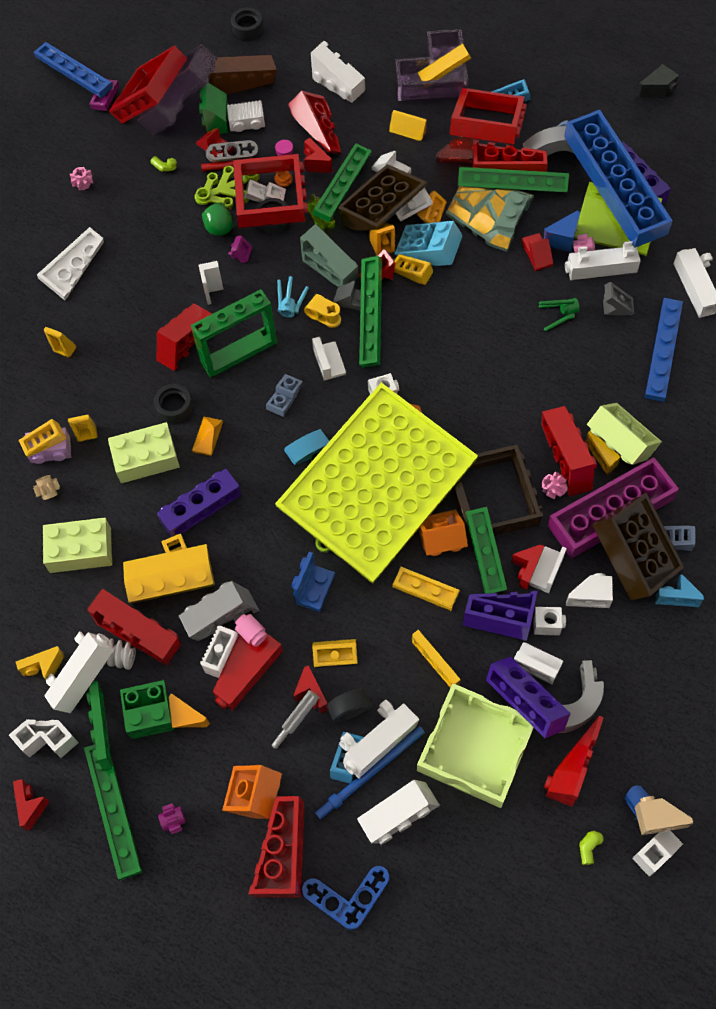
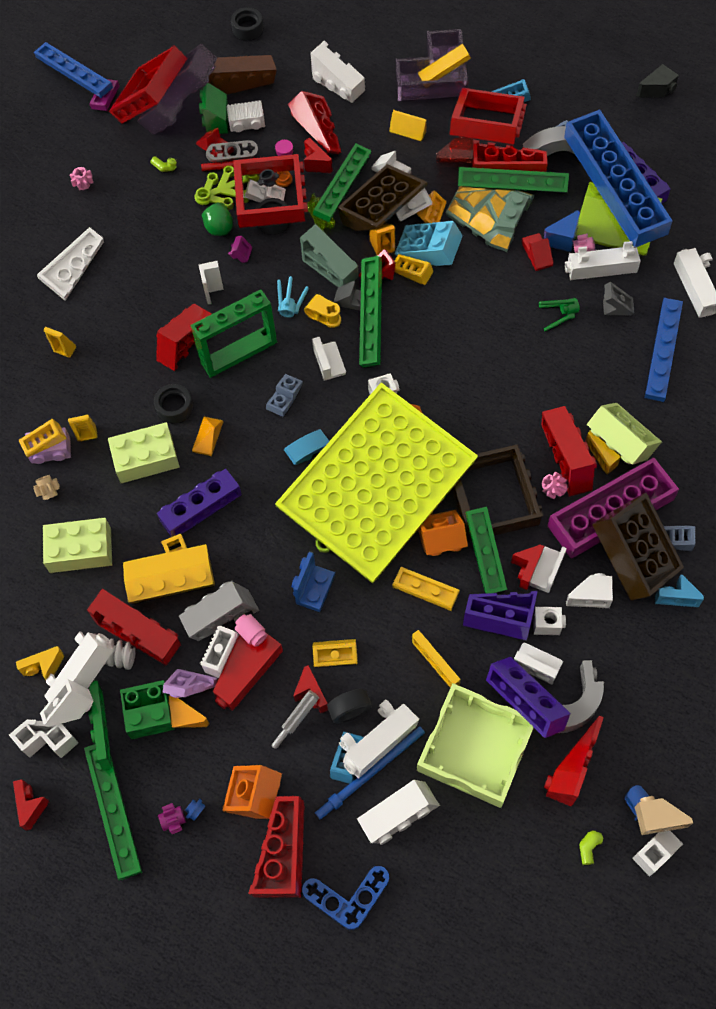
none -> white slope [40,679,93,727]
none -> lavender wing [163,669,218,698]
none -> blue plate [185,799,205,821]
none -> black plate [258,169,279,187]

